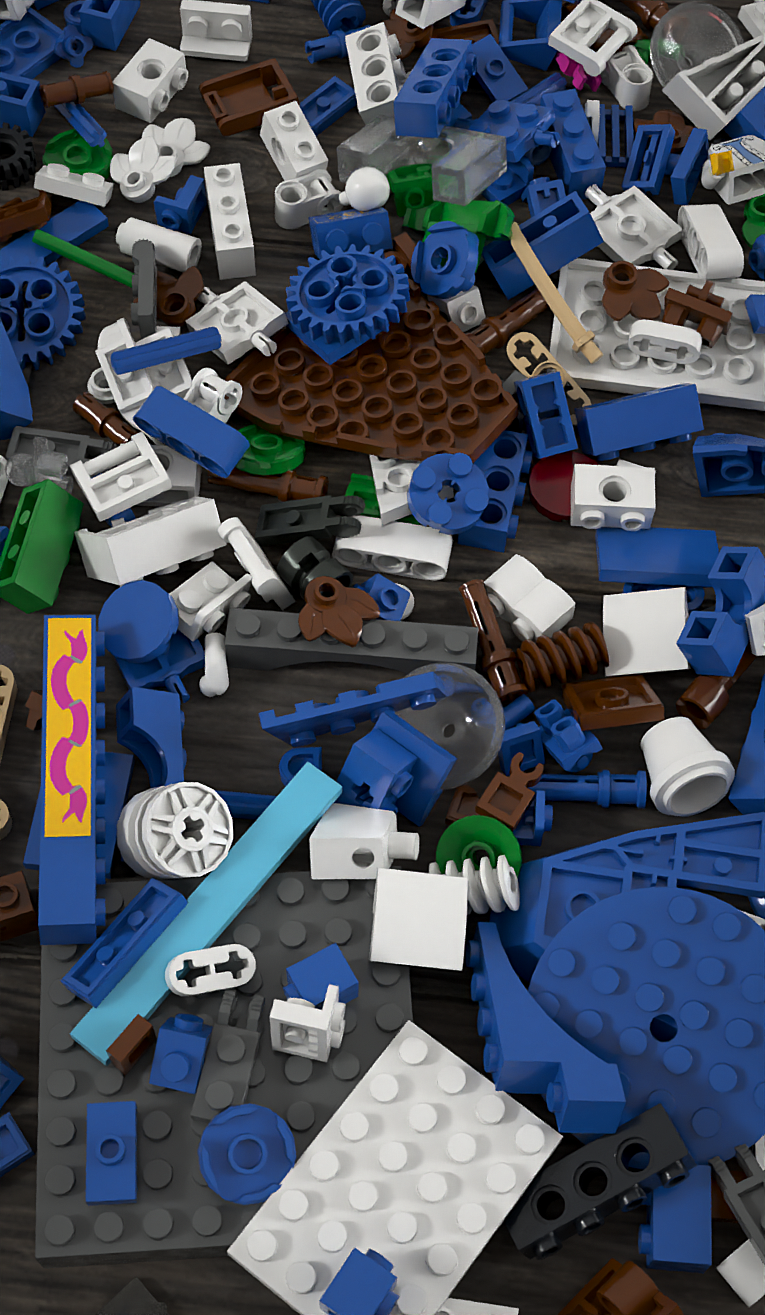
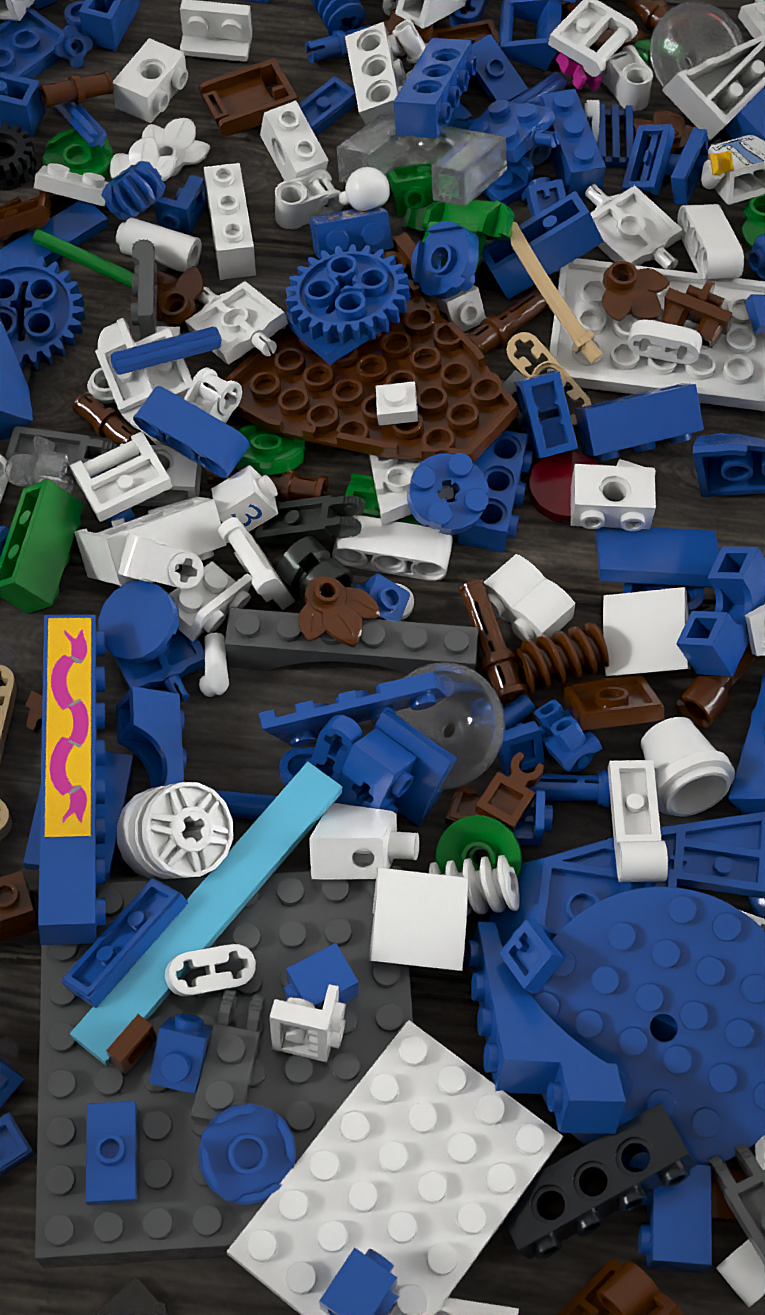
none -> blue gear [101,161,166,220]
none -> white piece [117,533,204,589]
none -> white brick [211,465,278,532]
none -> blue beam [310,715,363,781]
none -> white plate [376,381,418,426]
none -> white pin [393,19,428,66]
none -> blue bracket [499,919,565,994]
none -> white plate [608,760,668,882]

